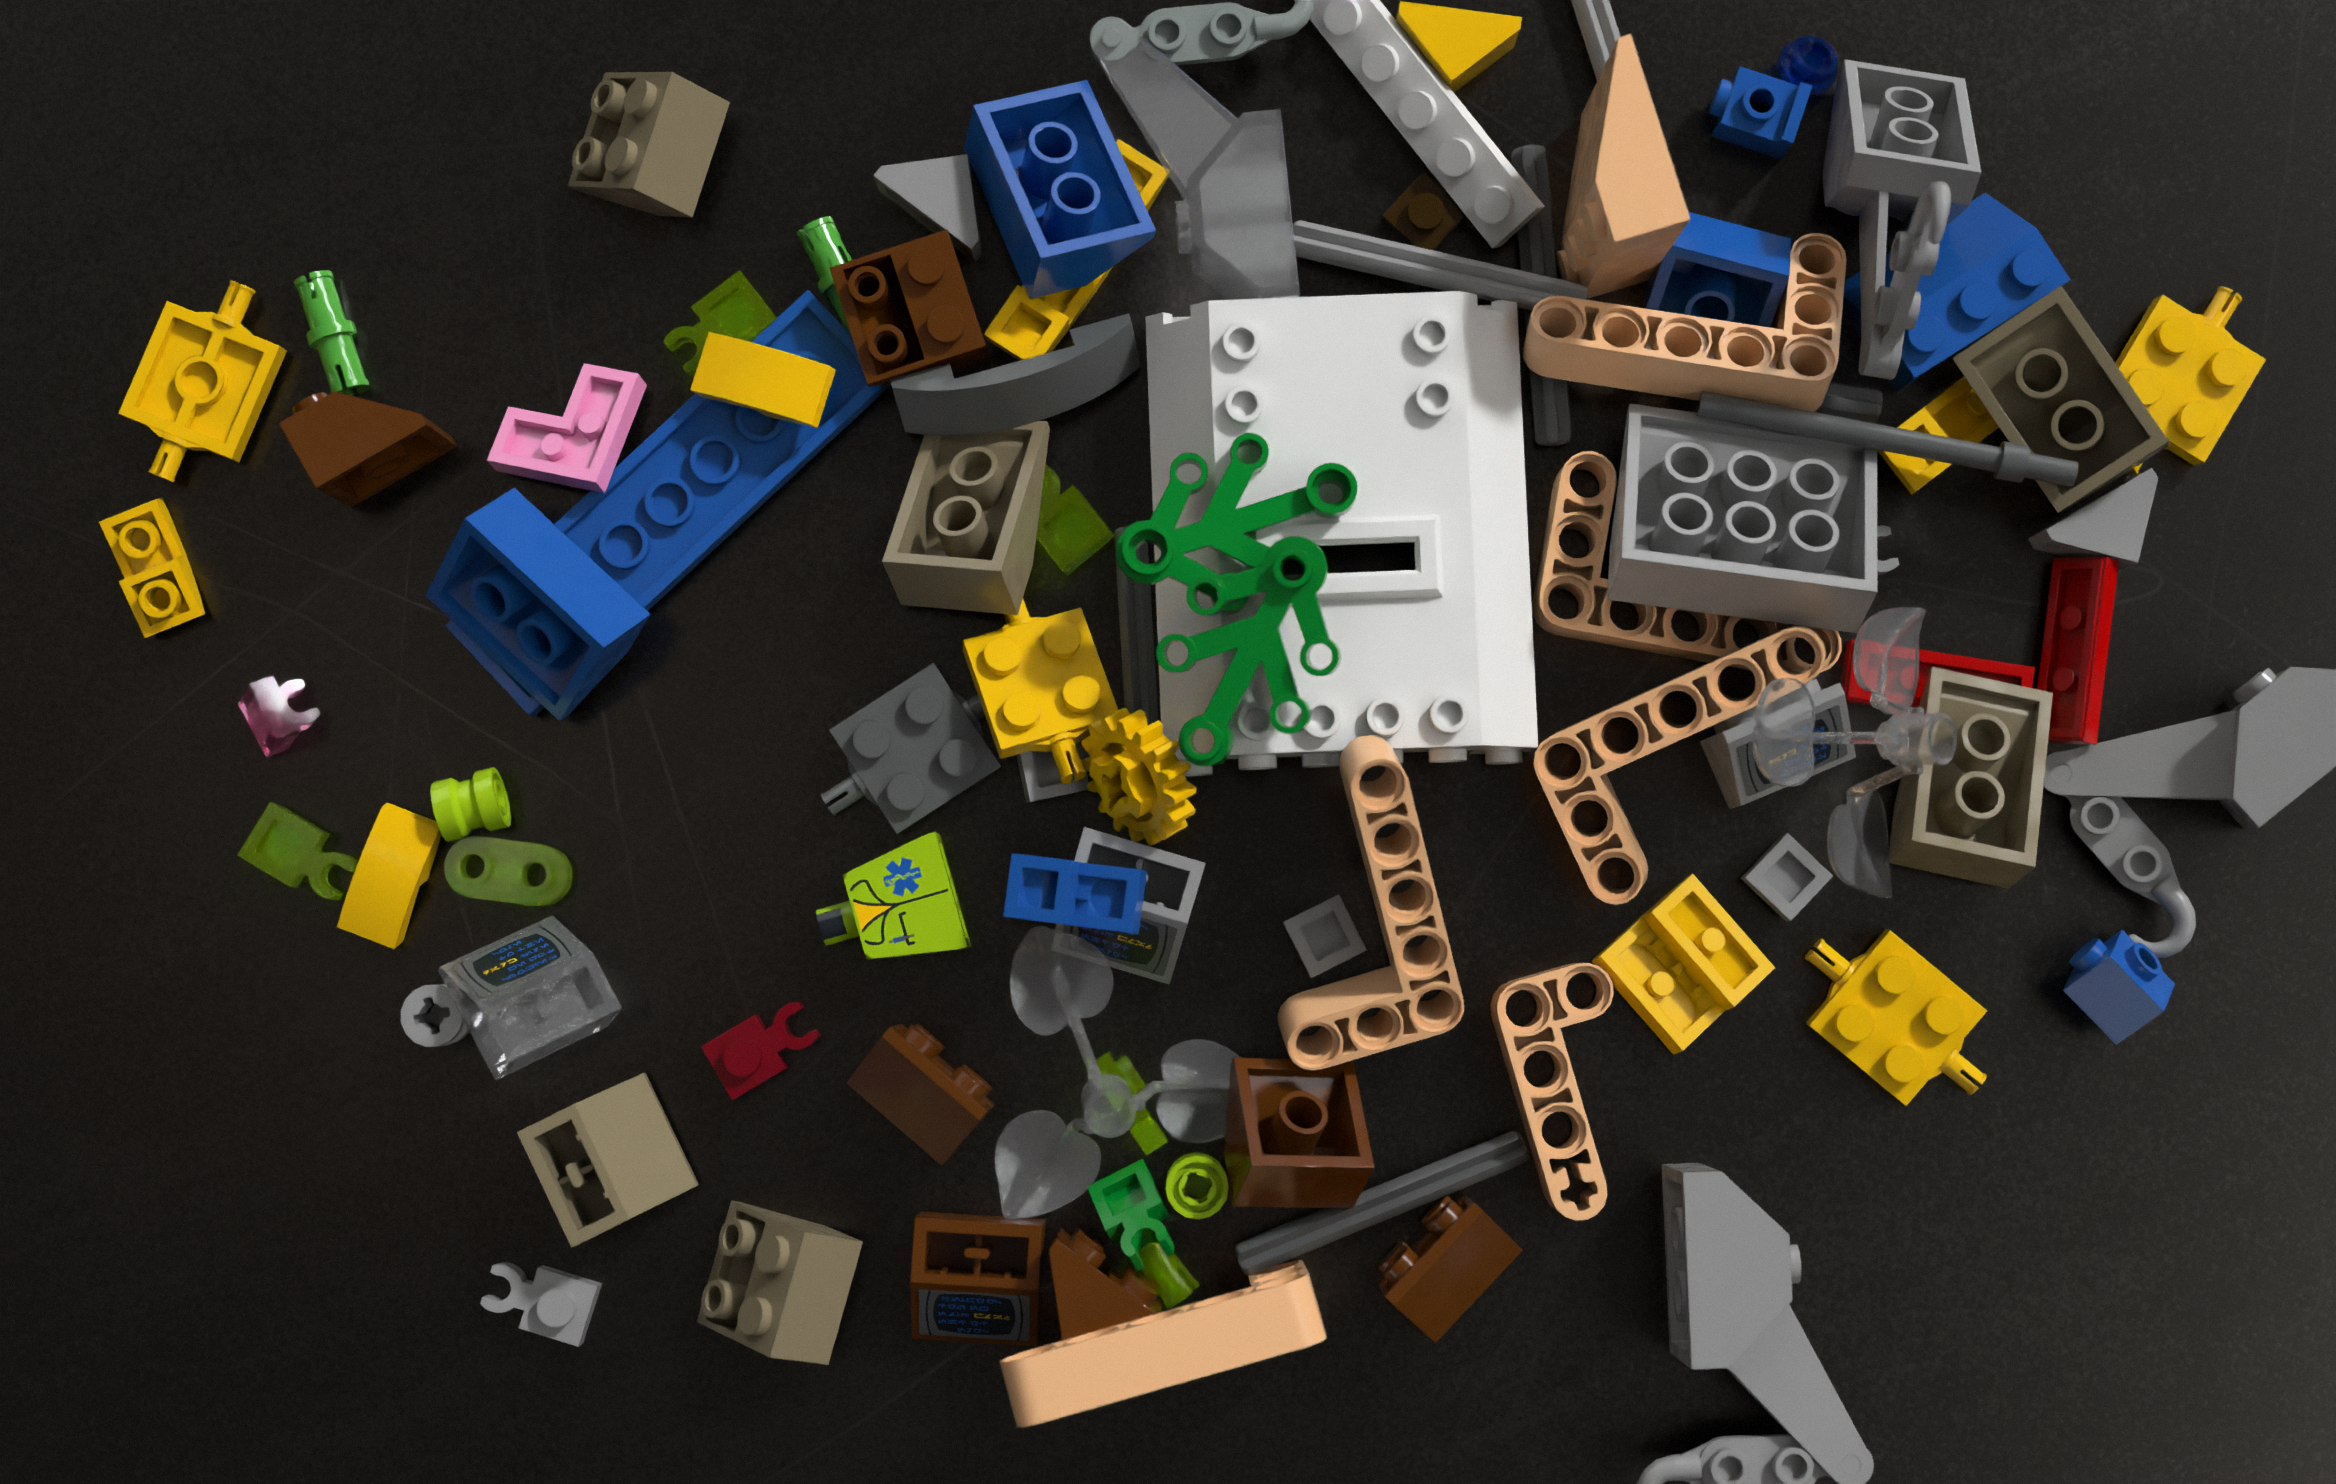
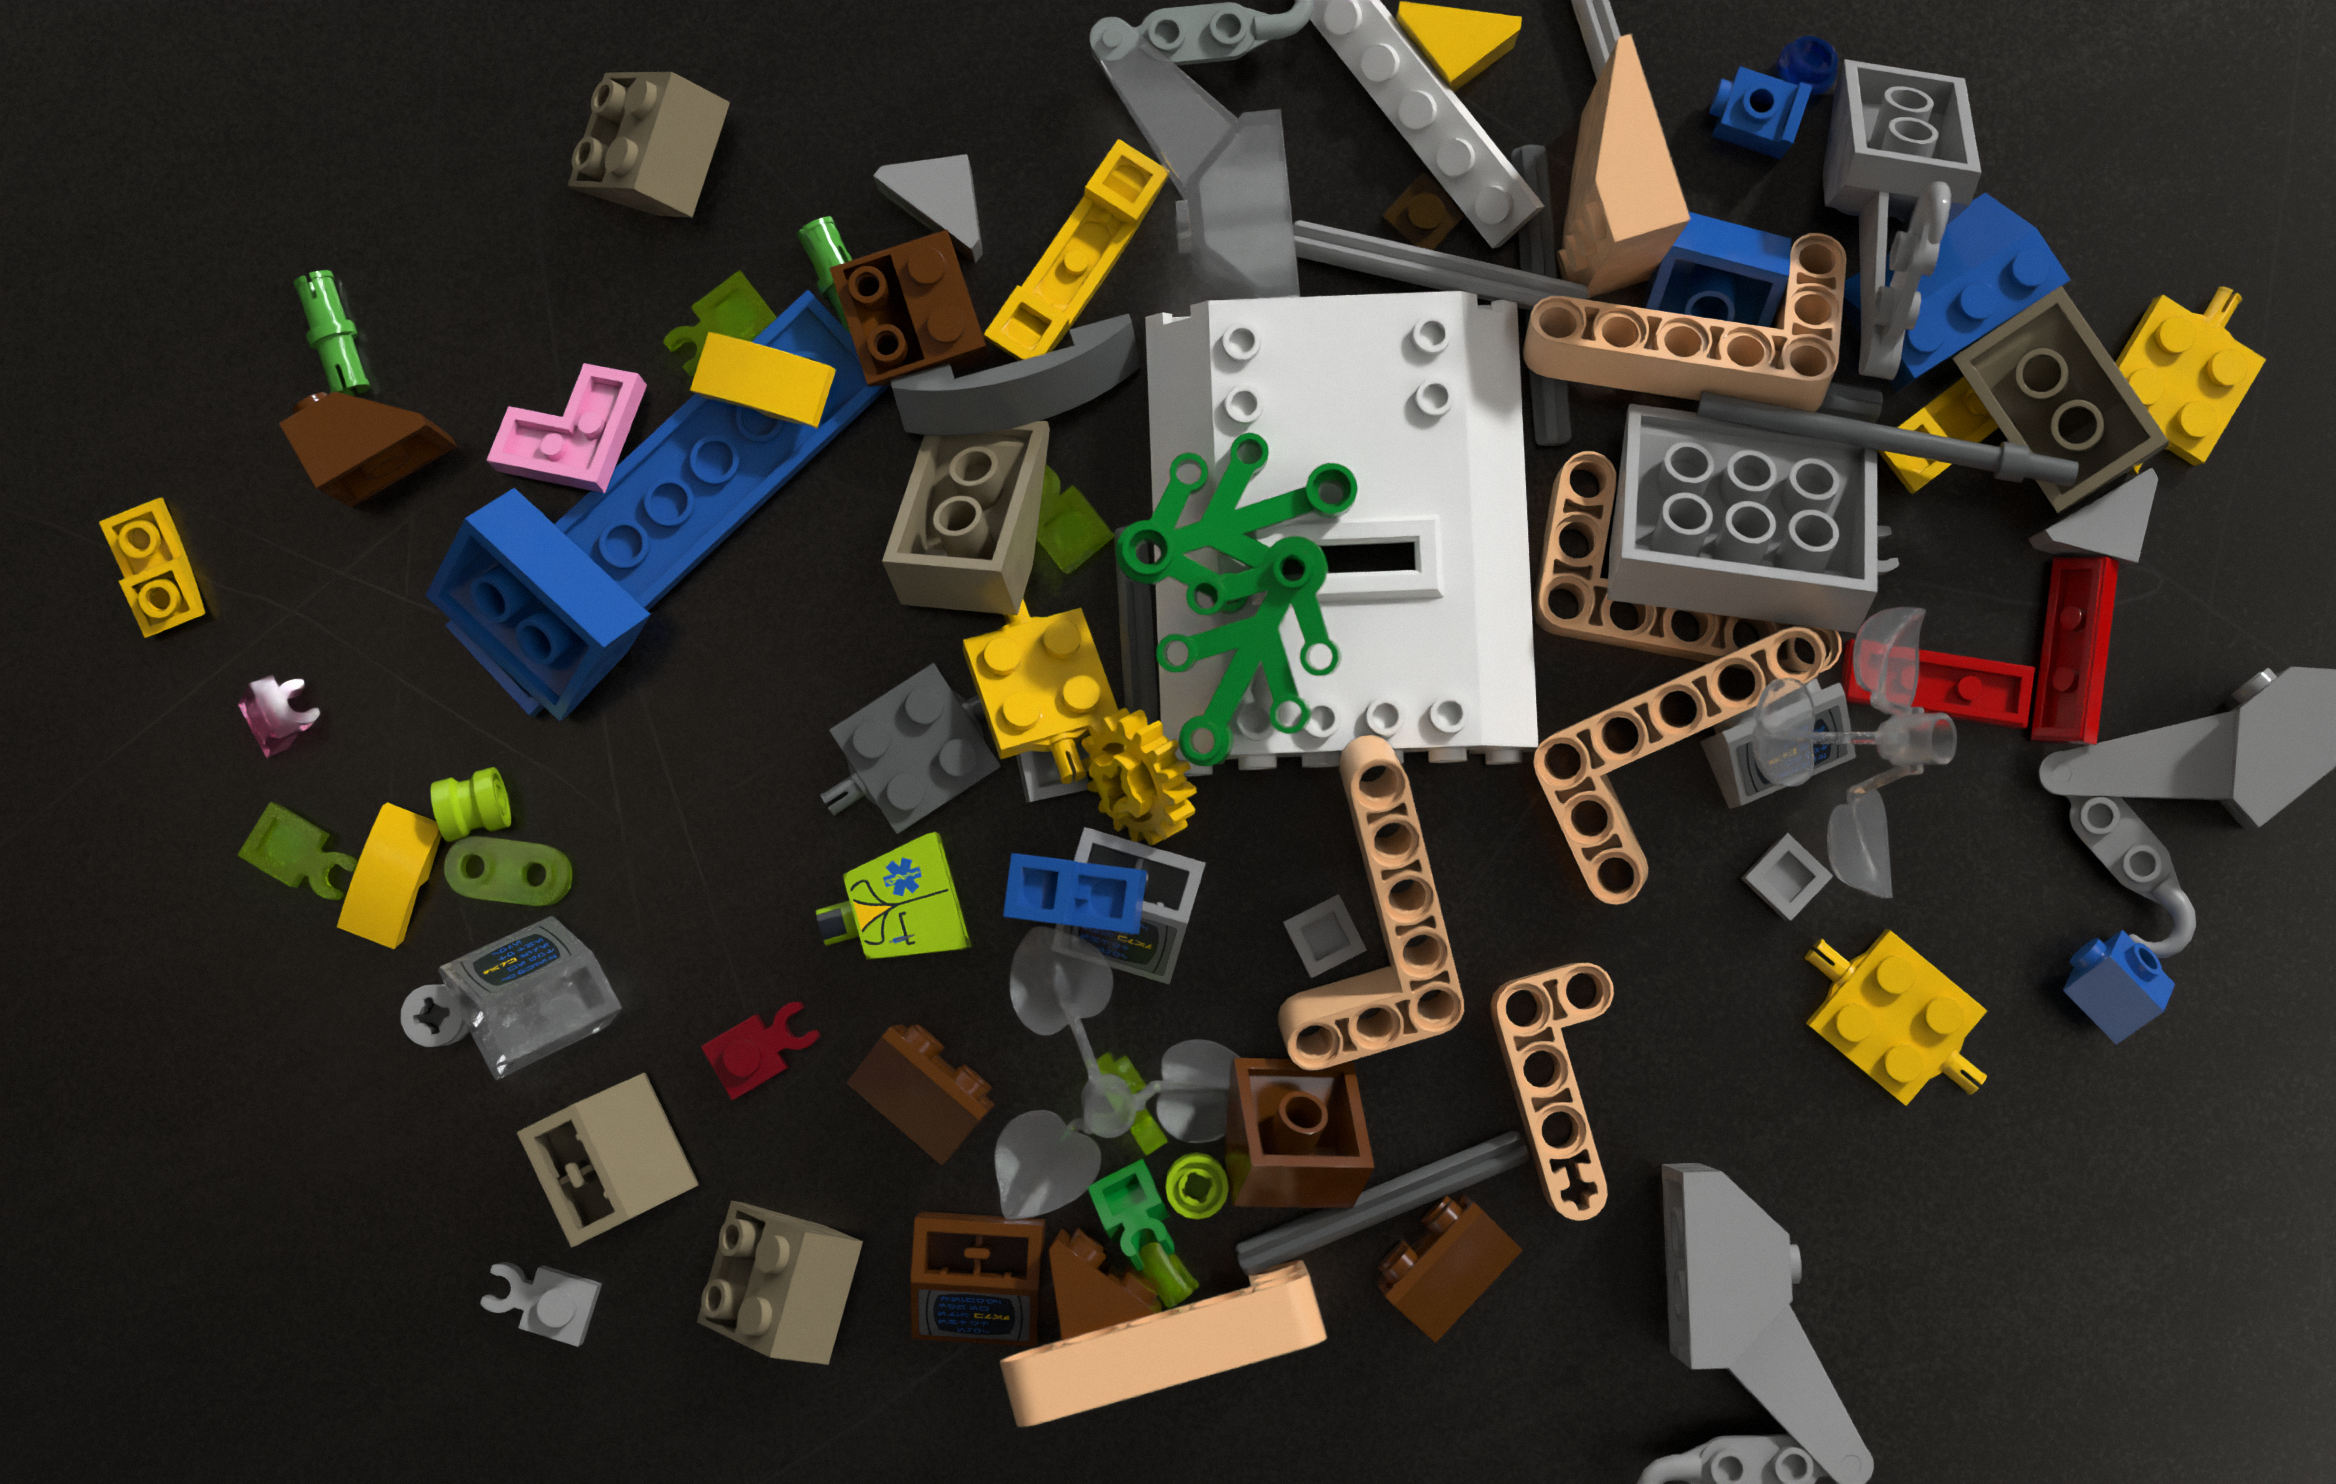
yellow plate [118,280,287,483] -> none
blue slope [963,80,1156,299] -> none
yellow slope [1592,874,1775,1055] -> none
dark tan slope [1888,667,2053,889] -> none

